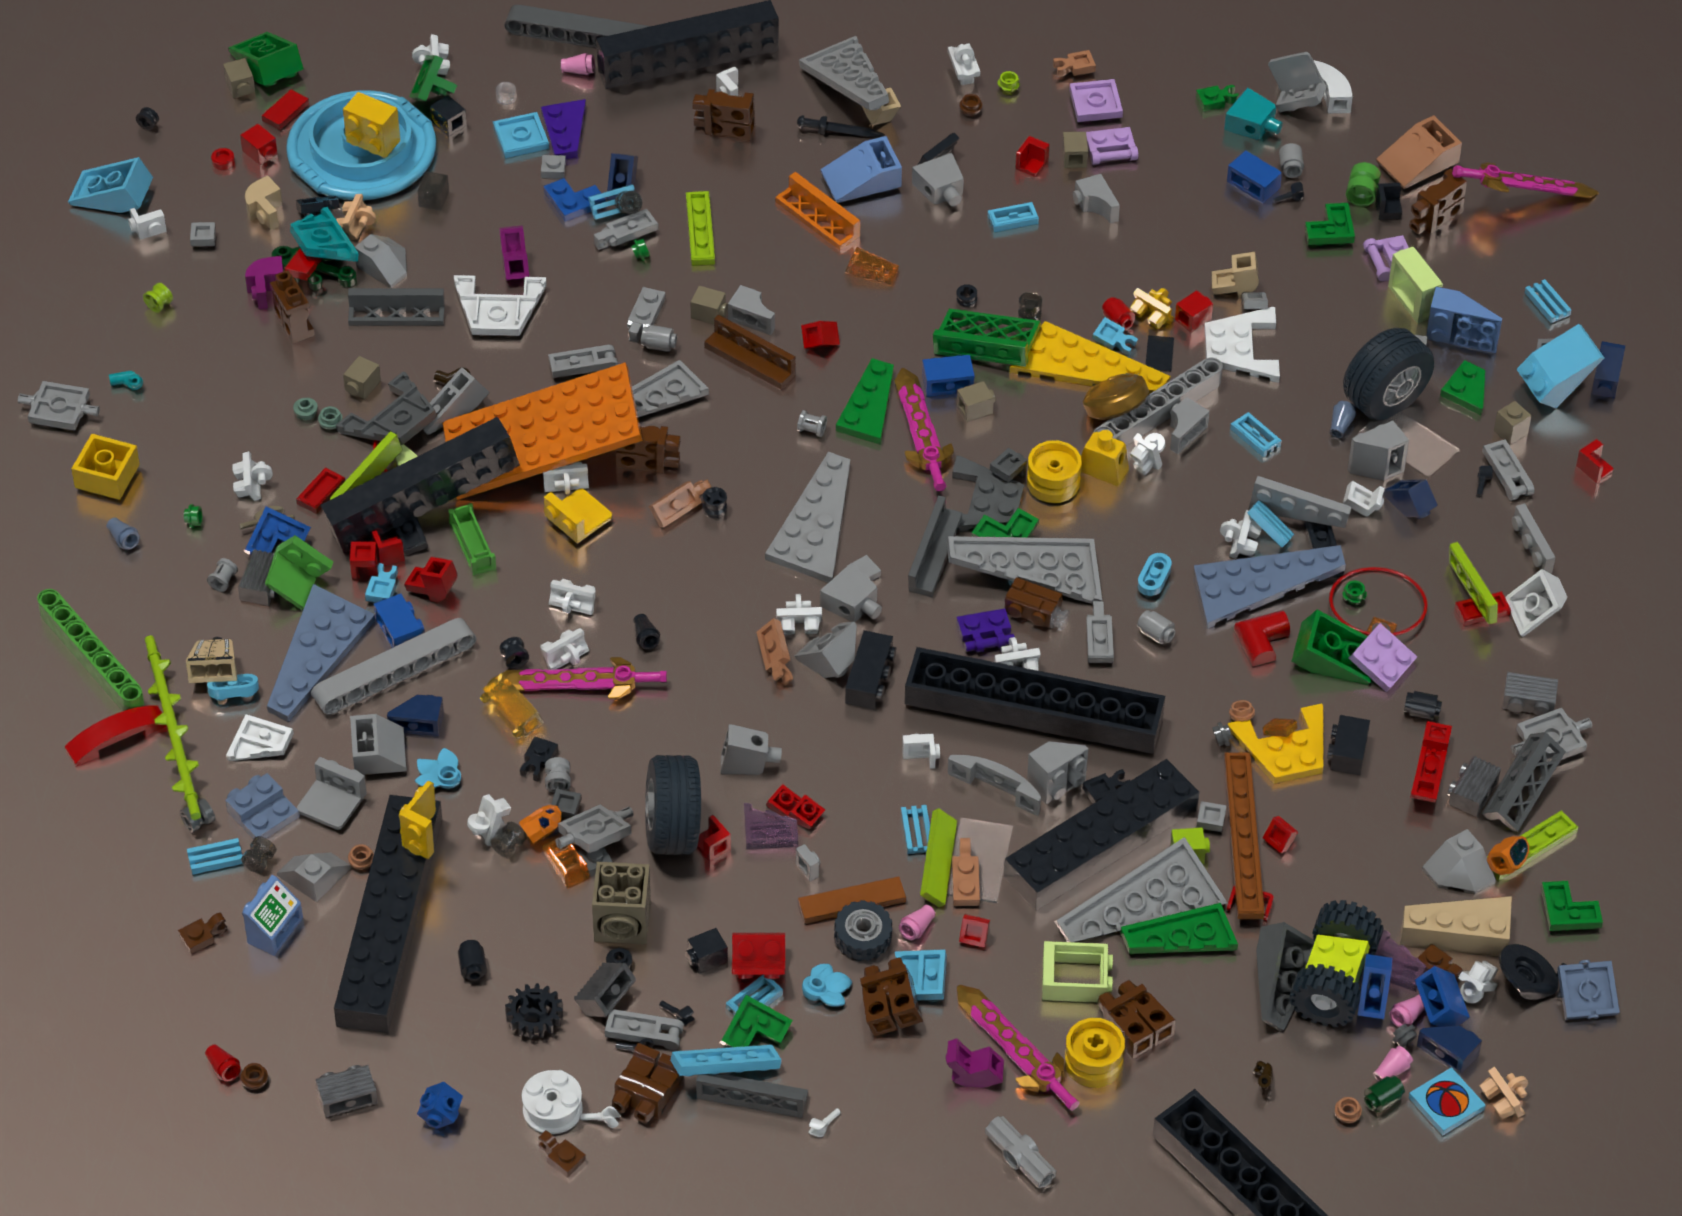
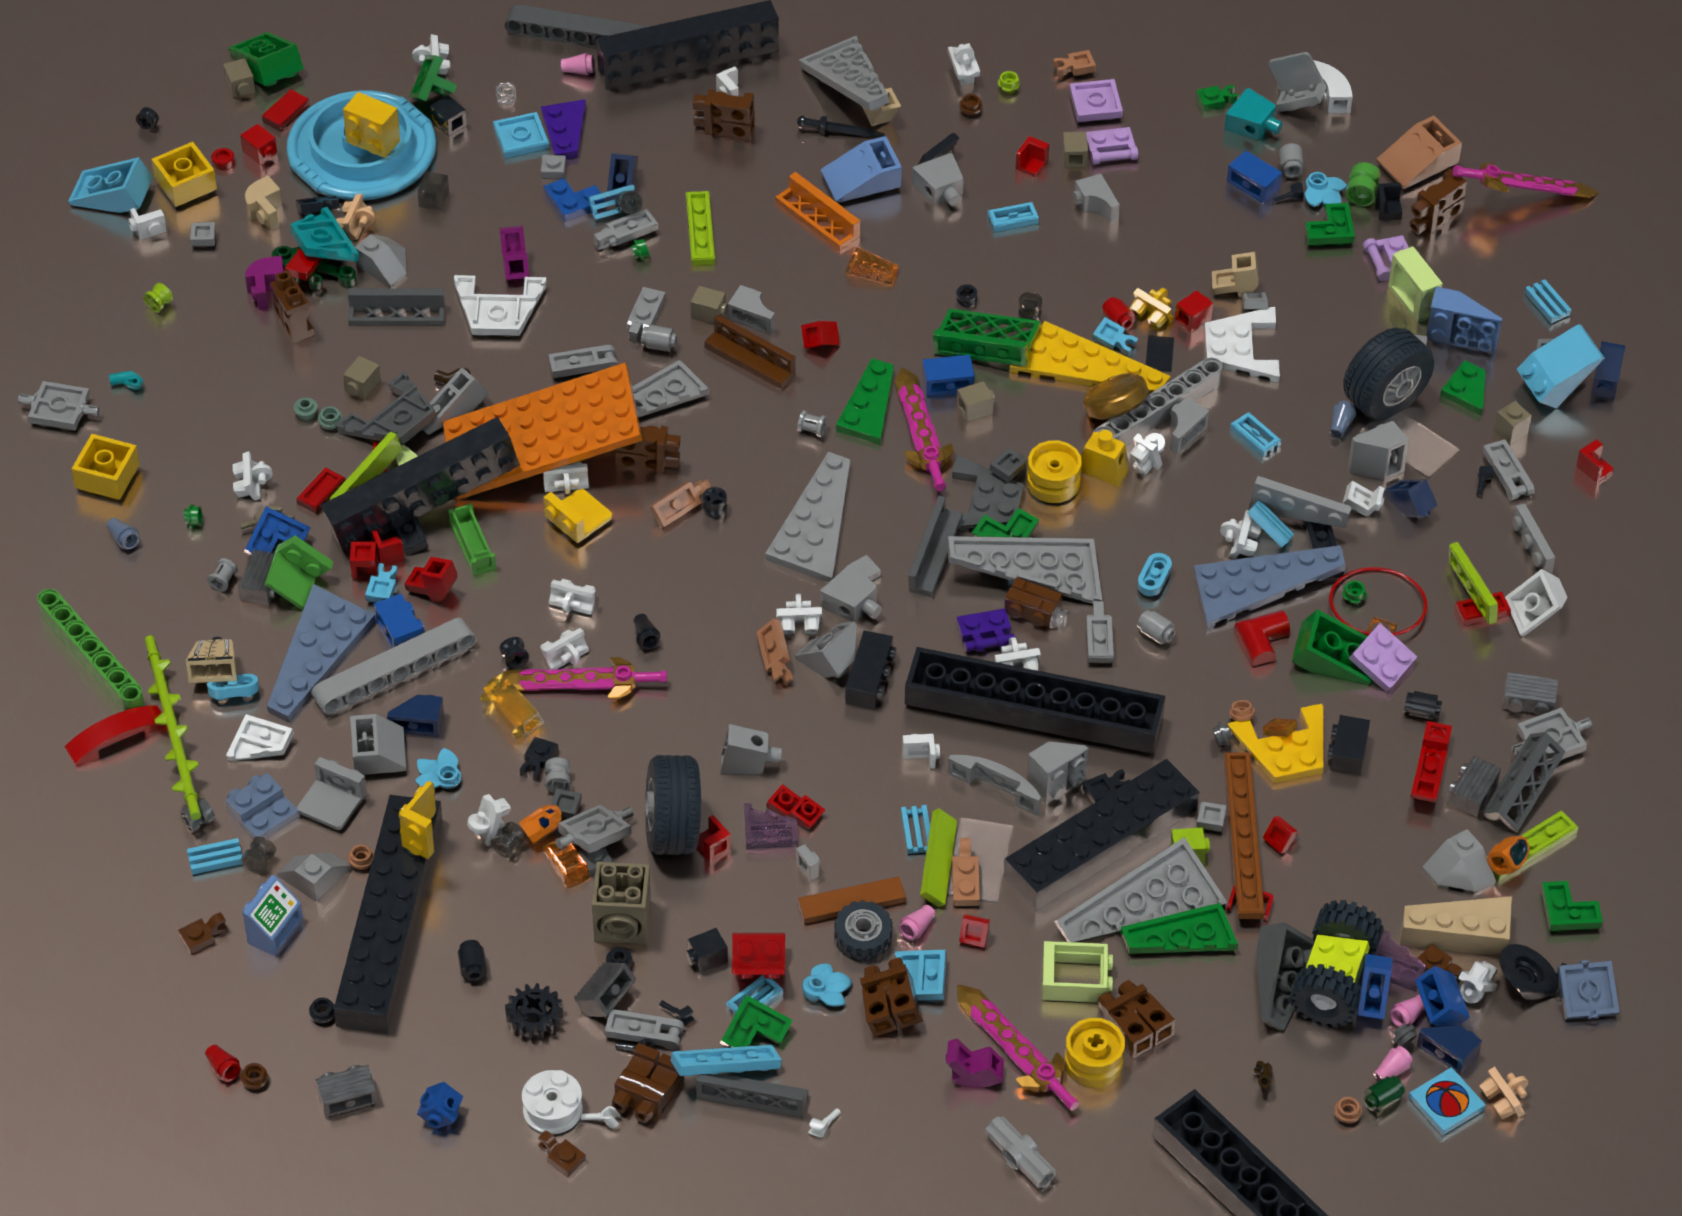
none -> yellow brick [151,142,217,207]
none -> black plate [309,997,335,1023]
none -> medium azure plate [1305,172,1347,207]

